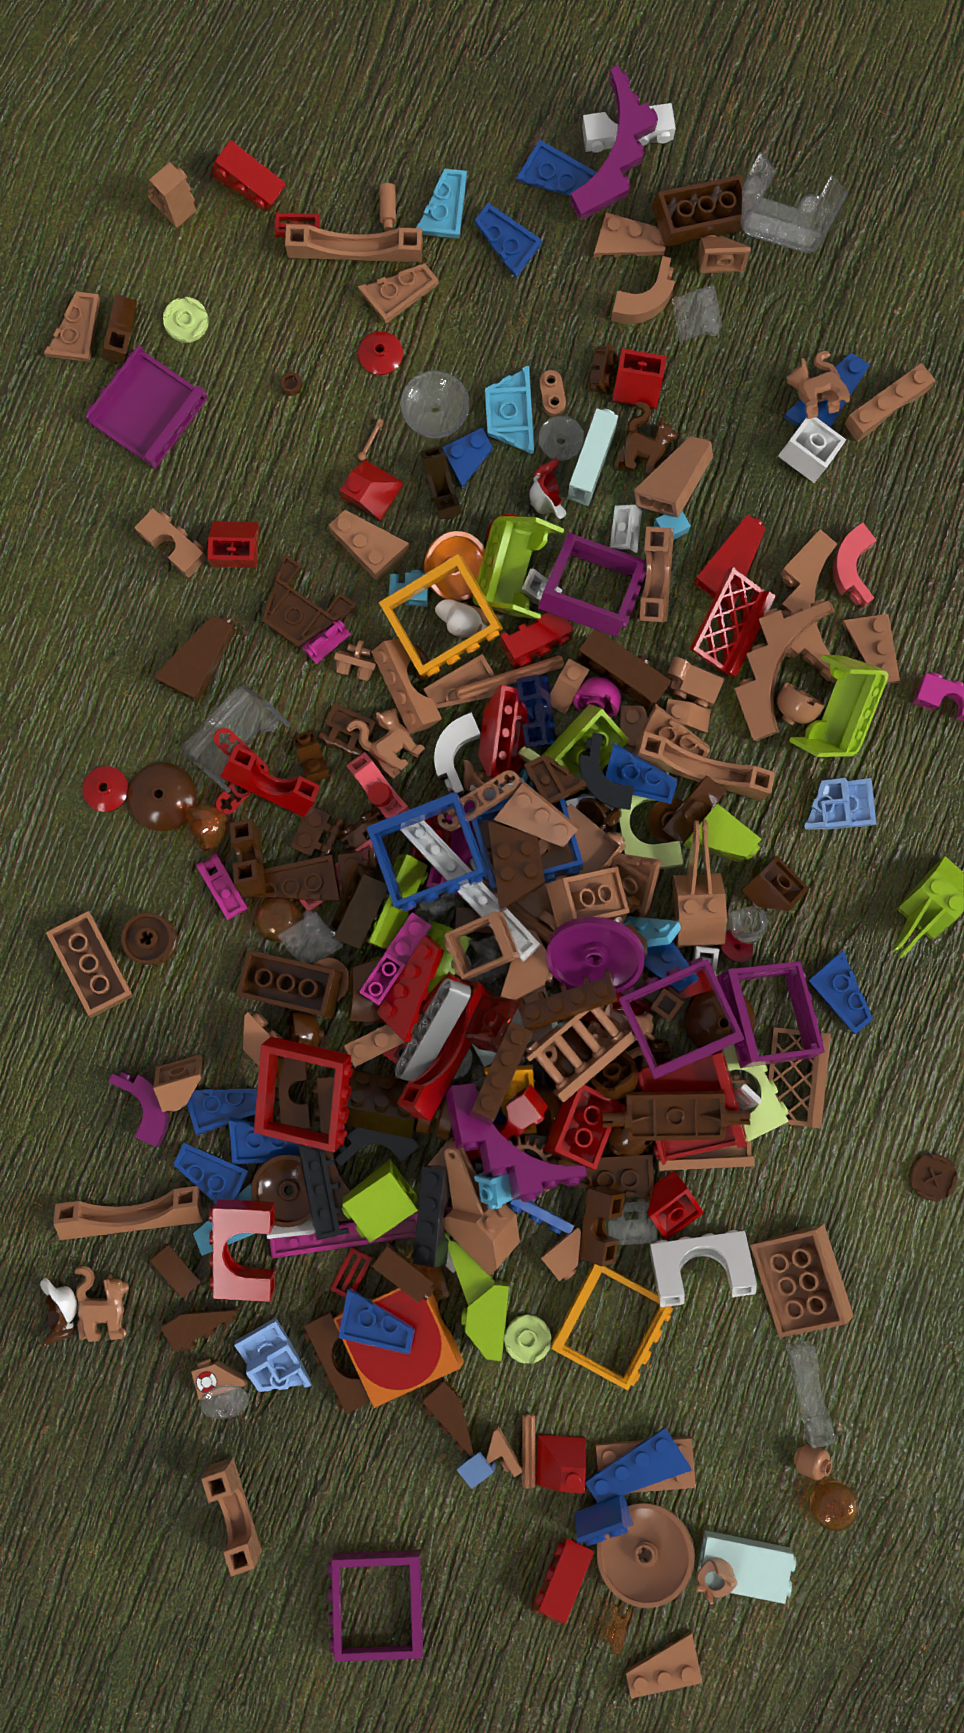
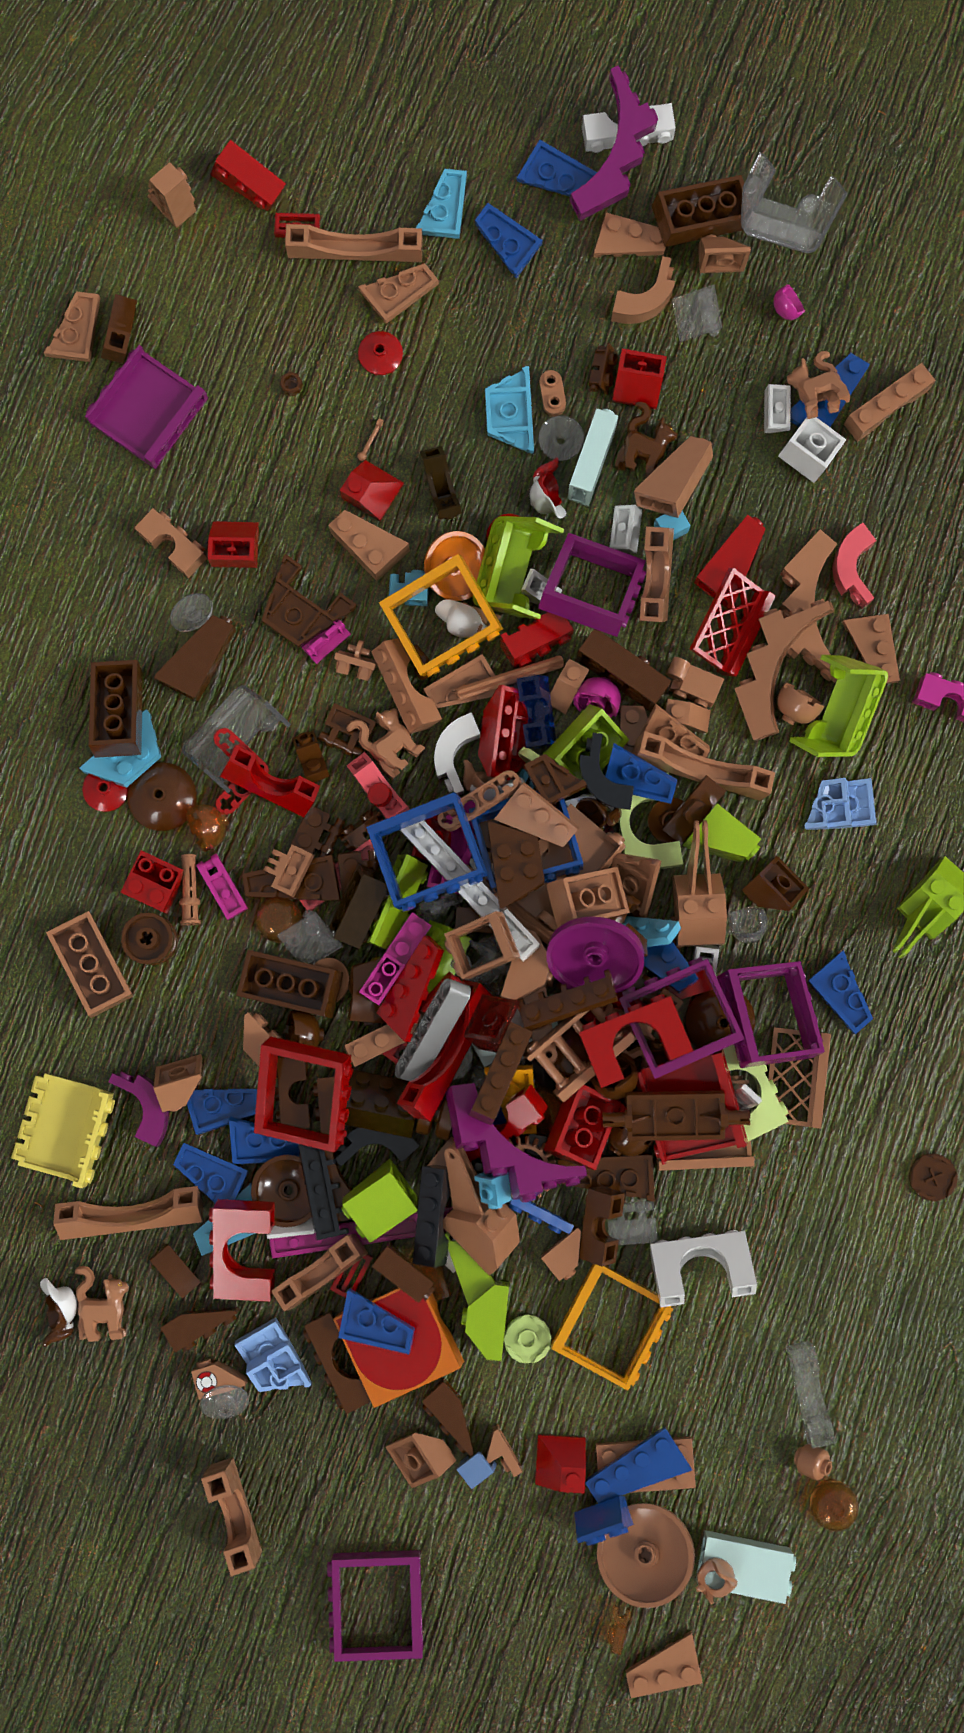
yellowish green tile [163,297,208,343] -> none
reddish brown arch [230,818,266,897] -> none
nougat cylinder [379,183,396,231] -> none
clear dish [401,371,469,438] -> none
blue wing [443,428,493,488] -> none
nougat axle [522,1414,535,1488] -> none
red wedge [531,1539,594,1624] -> none
red slope [647,1170,704,1240] -> none
dark red piece [721,931,753,963] -> none
nougat slope [750,1224,854,1338] -> none
none -> light yellow hinge [11,1073,115,1188]
none -> medium azure wing [80,709,161,788]
none -> reddish brown brick [88,660,143,758]
none -> red slope [120,850,184,914]
none -> clear dish [170,593,213,632]
none -> nougat pin [179,854,201,926]
none -> nougat hinge [263,845,314,898]
none -> nougat arch [271,1234,368,1311]
none -> nougat slope [385,1433,457,1488]
none -> red arch [579,994,693,1088]
none -> white slope [764,384,791,433]
none -> dark pink hair [773,284,805,320]

